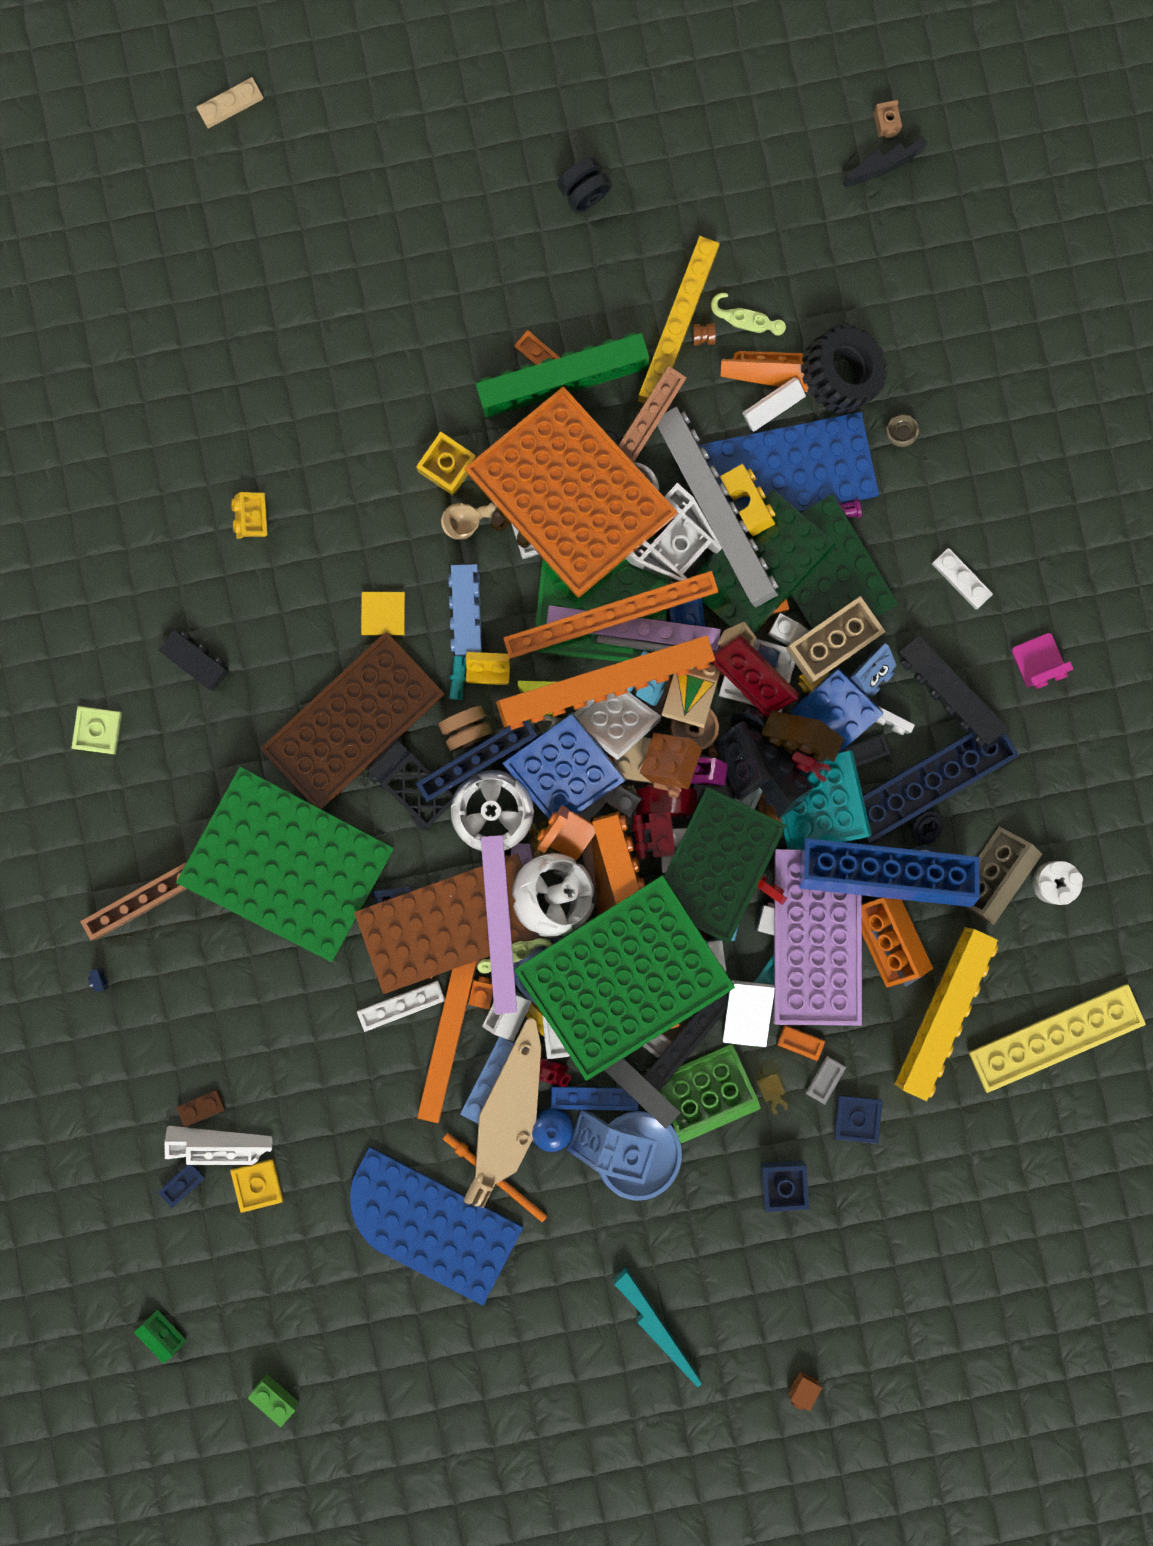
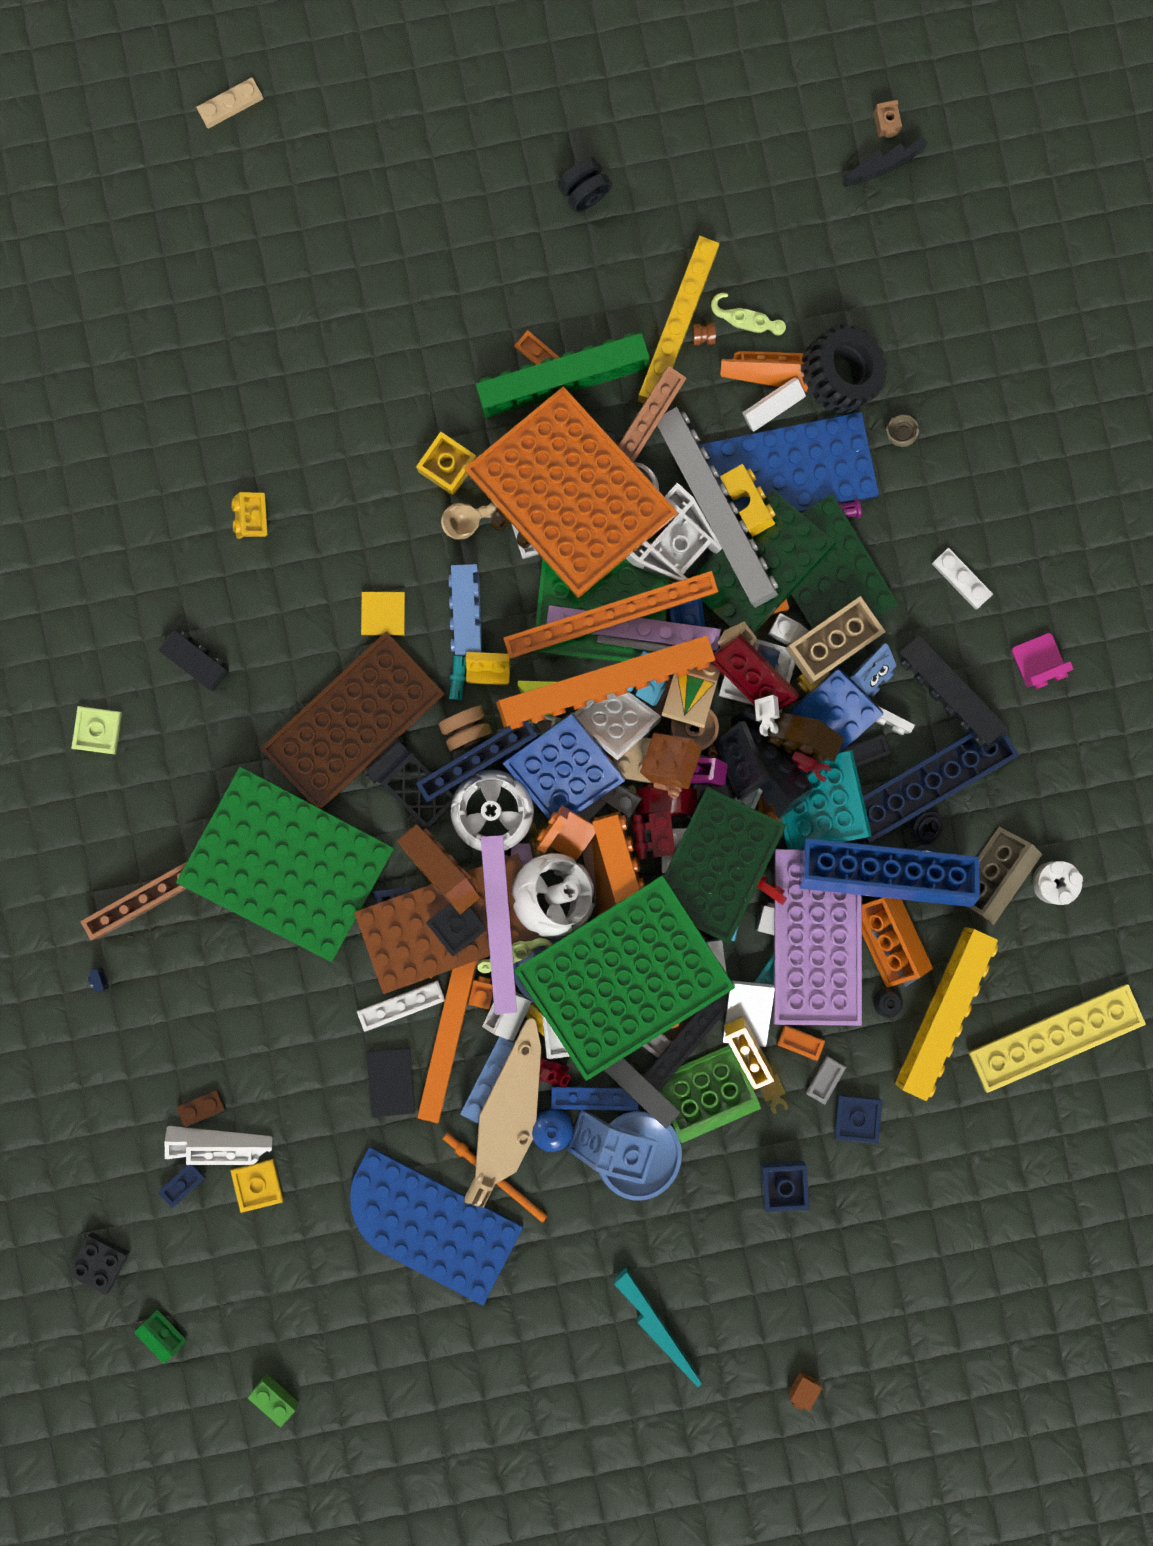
none -> black brick [67,1232,130,1295]
none -> black tile [366,1048,416,1118]
none -> dark orange brick [397,824,480,914]
none -> black plate [426,904,488,957]
none -> yellow brick [724,1016,774,1090]
none -> white plate [754,695,780,736]
none -> black cone [873,988,903,1018]

